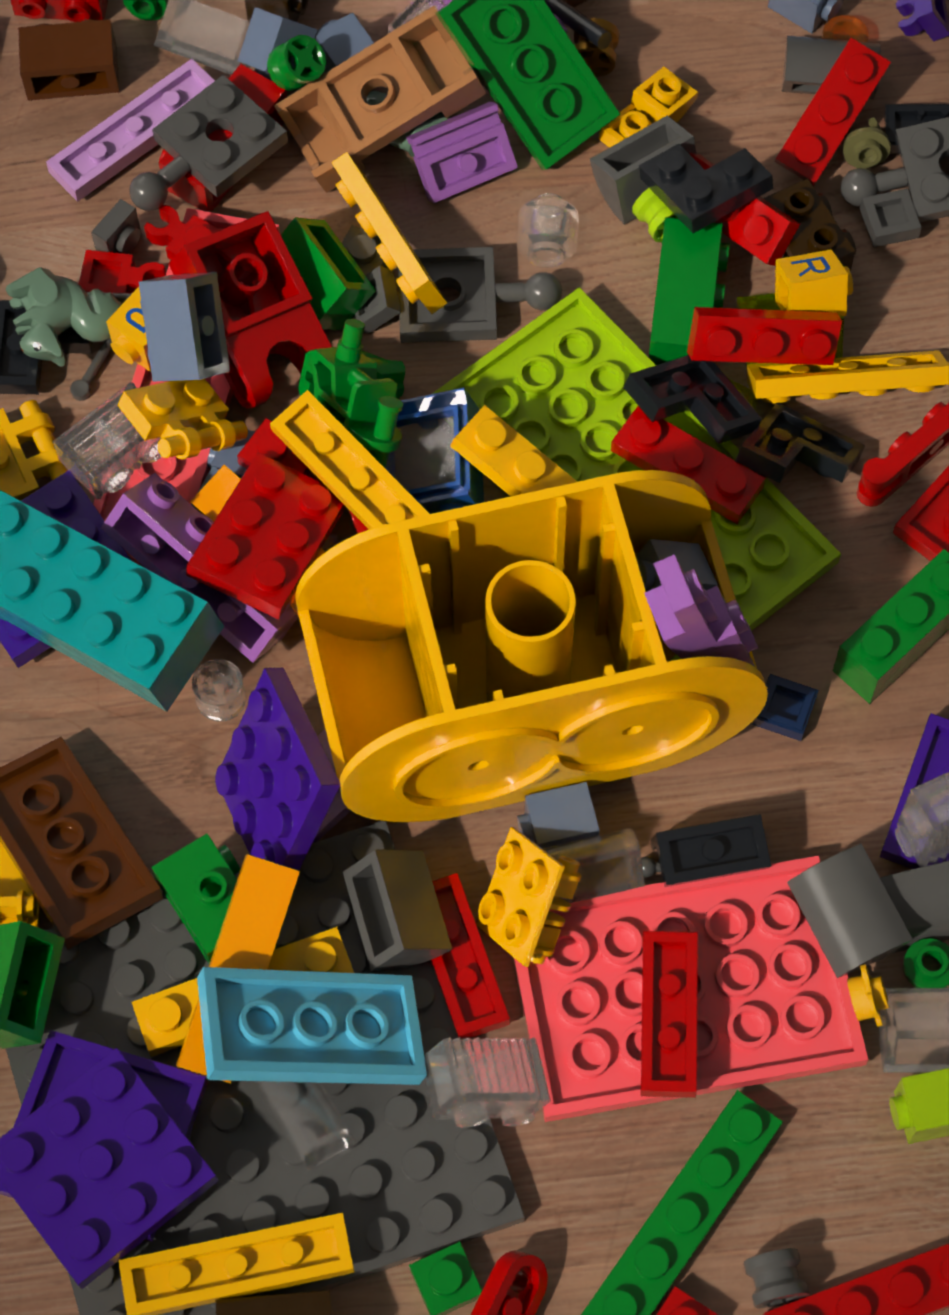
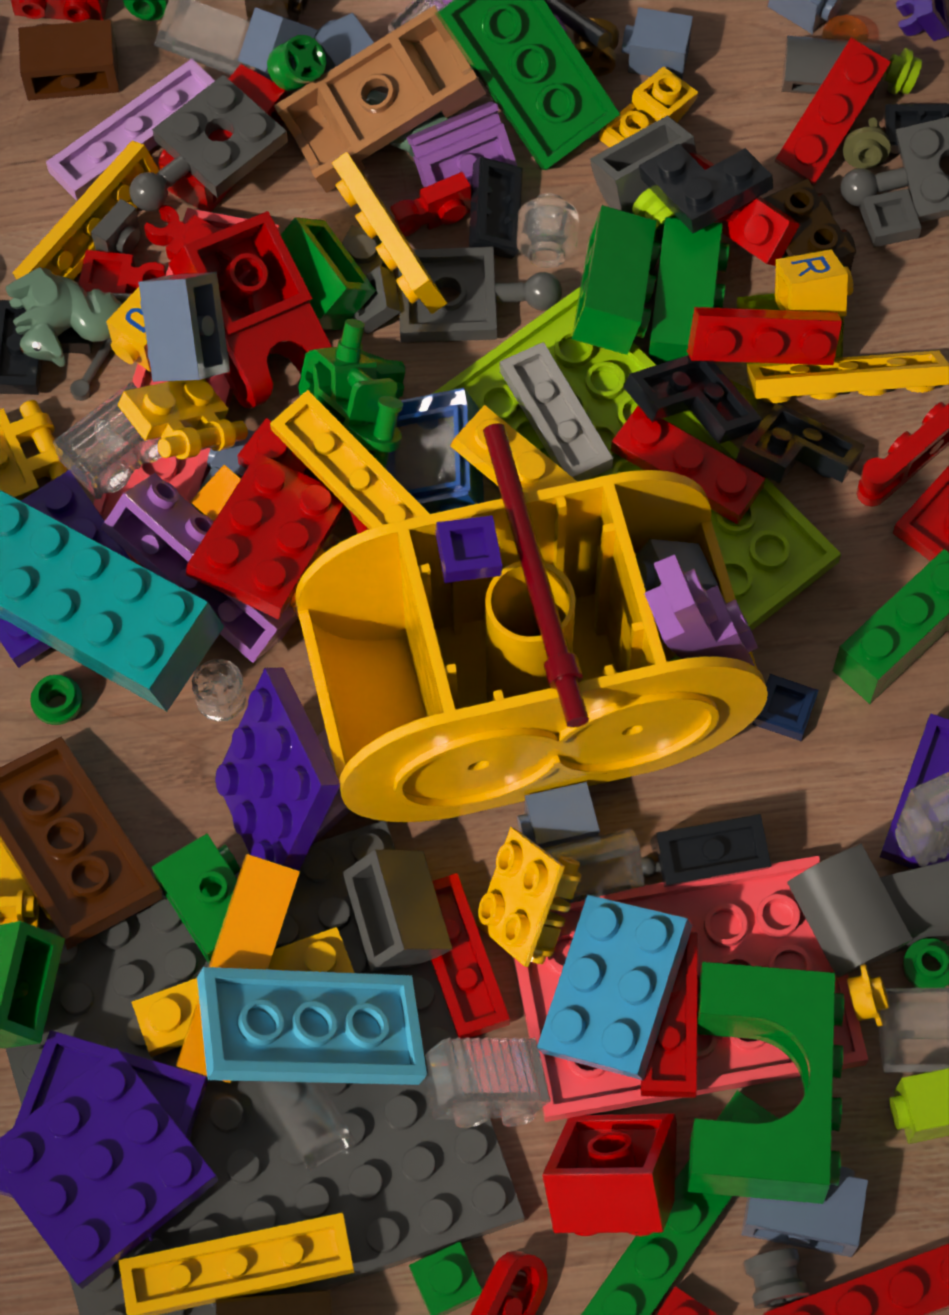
none -> yellow plate [12,141,160,280]
none -> green plate [30,675,83,725]
none -> red plate [390,171,471,237]
none -> dark purple tile [435,515,503,583]
none -> black plate [469,156,523,259]
none -> dark red bar [483,423,589,728]
none -> light grey plate [500,342,613,482]
none -> dark azure plate [537,895,693,1080]
none -> red slope [542,1113,677,1236]
none -> green brick [571,205,661,355]
none -> sand blue brick [621,7,693,80]
none -> green arch [688,962,844,1204]
none -> sand blue brick [741,1166,868,1257]
none -> lime plate [883,48,922,95]

